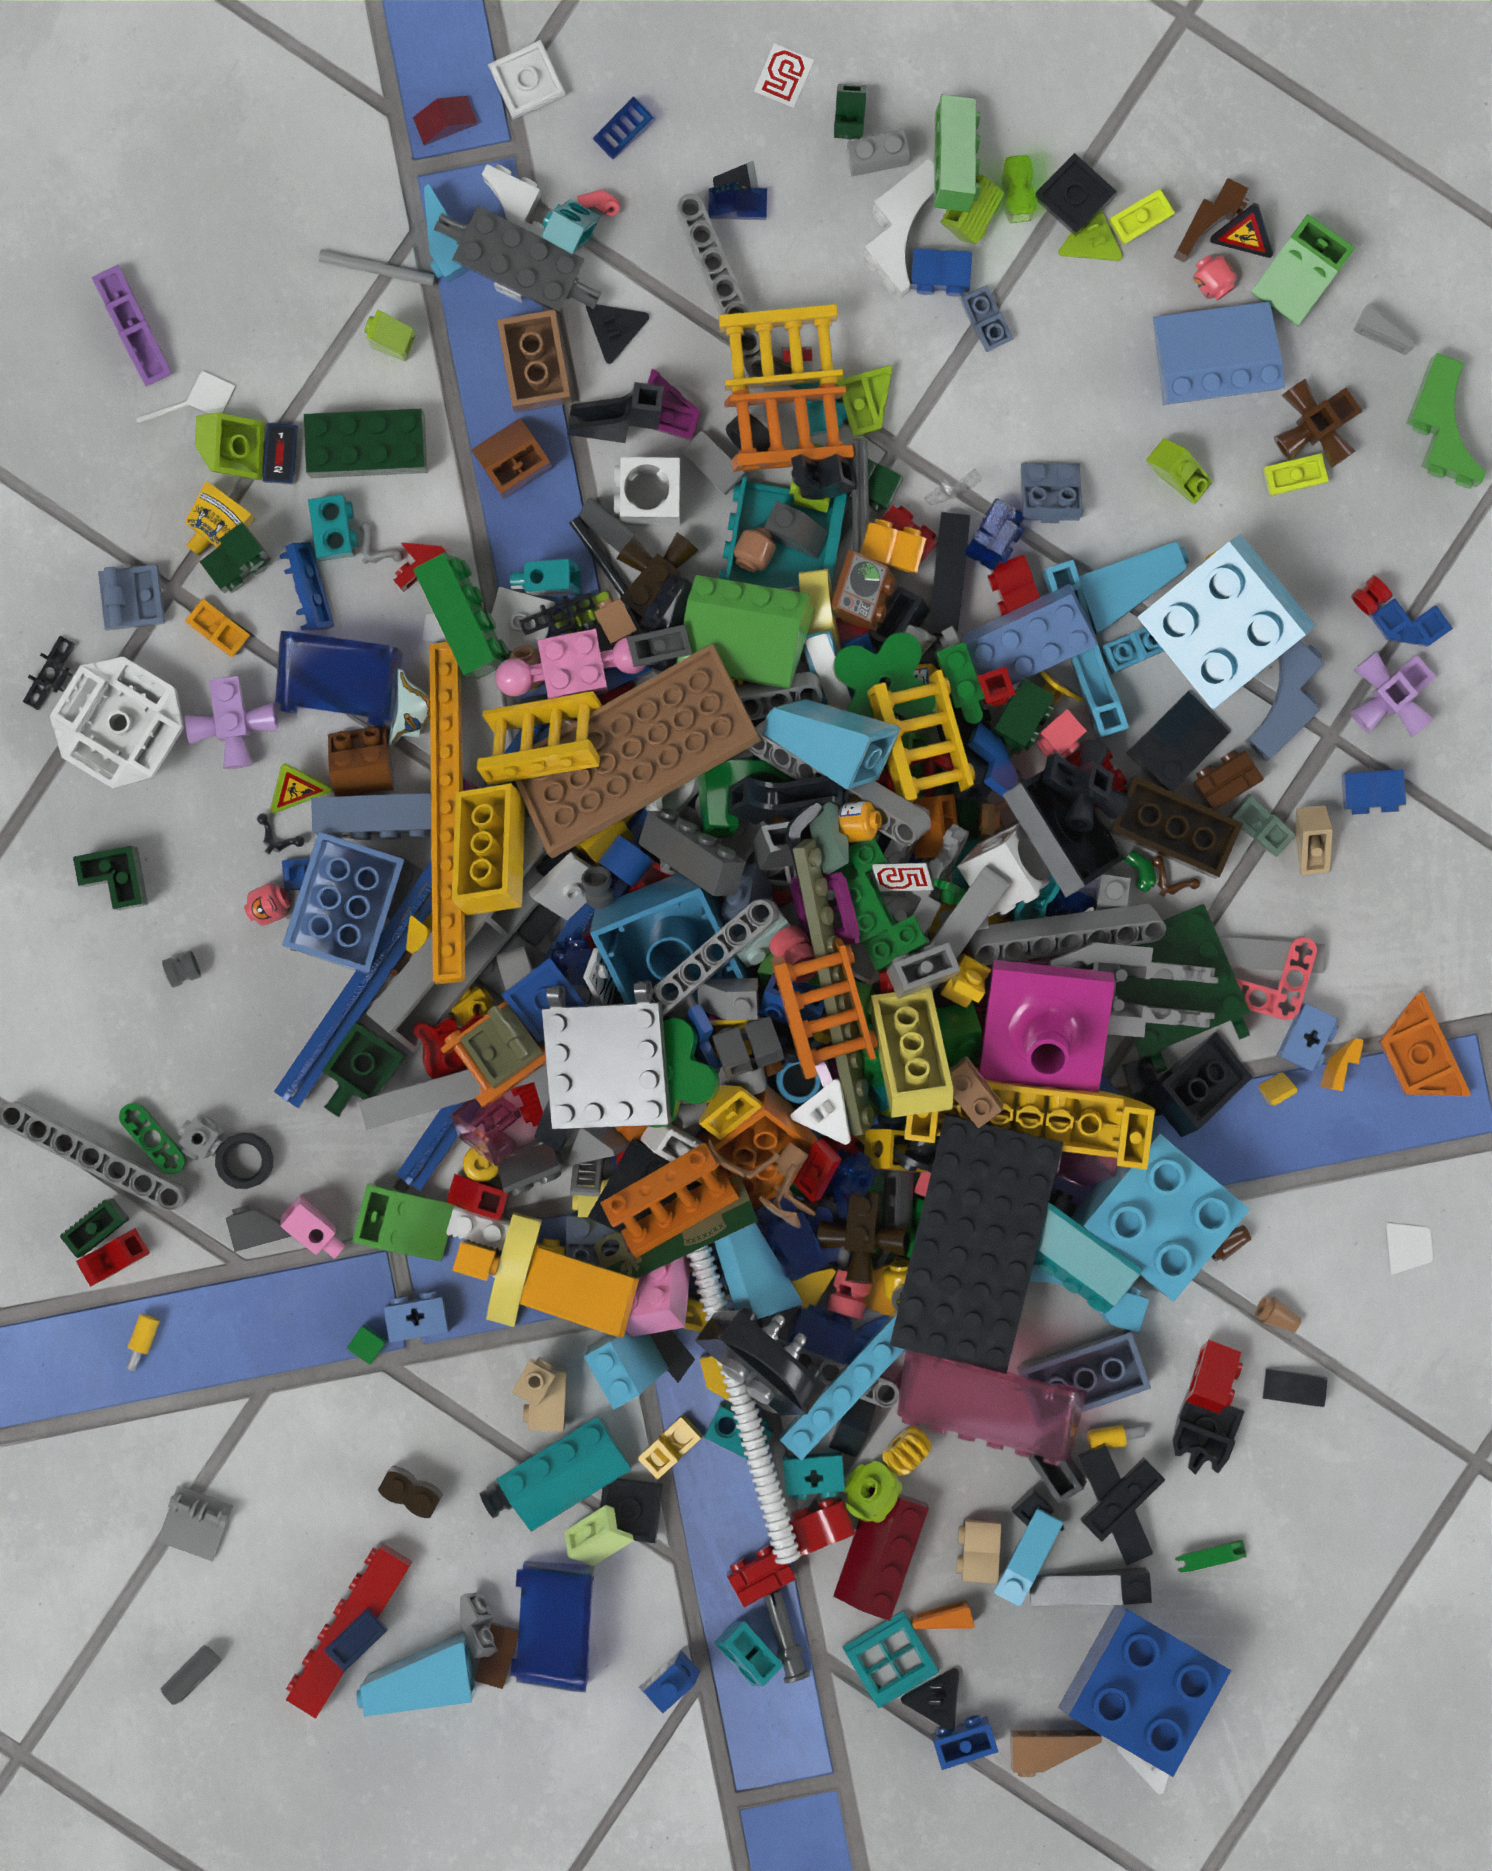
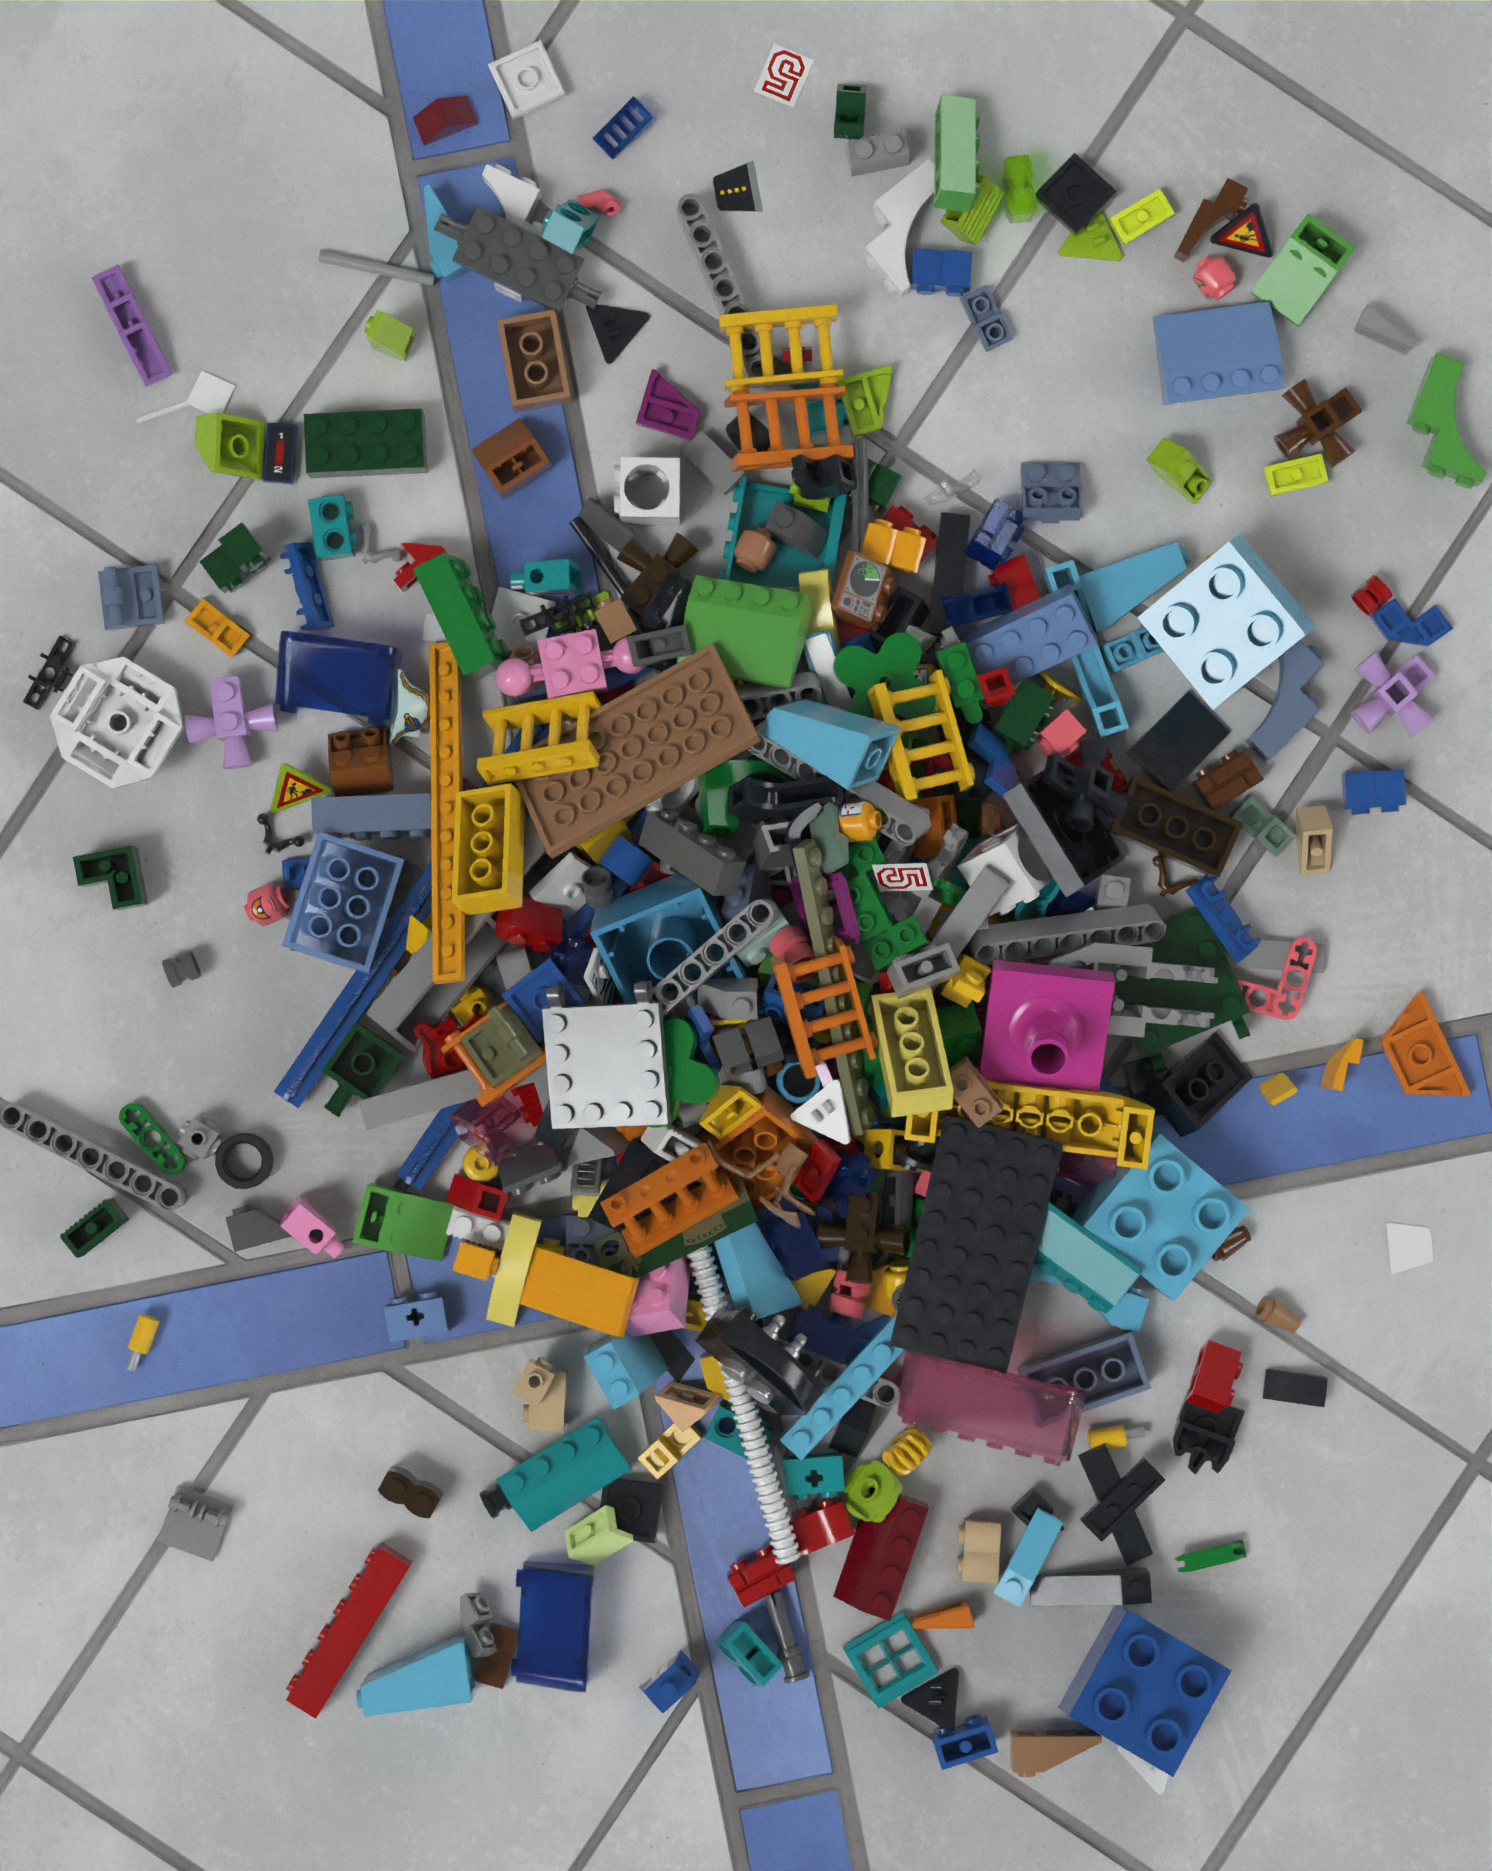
red brick [76,1228,150,1287] -> none
dark grey brick [160,1645,222,1705] -> none
yellow torso [185,481,256,556] -> none
dark blue tile [324,1608,388,1672] -> none
green slope [347,1324,387,1365] -> none
black arch [567,382,664,443] -> none
clear blue slope [708,182,767,220] -> none
black piece [1026,1432,1087,1505] -> none
green arm [1124,848,1157,892] -> none
medium blue brick [1276,1003,1338,1072] -> none
none -> red brick [496,897,562,952]
none -> light nougat slope [655,1381,721,1433]
none -> clear blue brick [942,583,1013,626]
none -> blue plate [1185,874,1261,963]

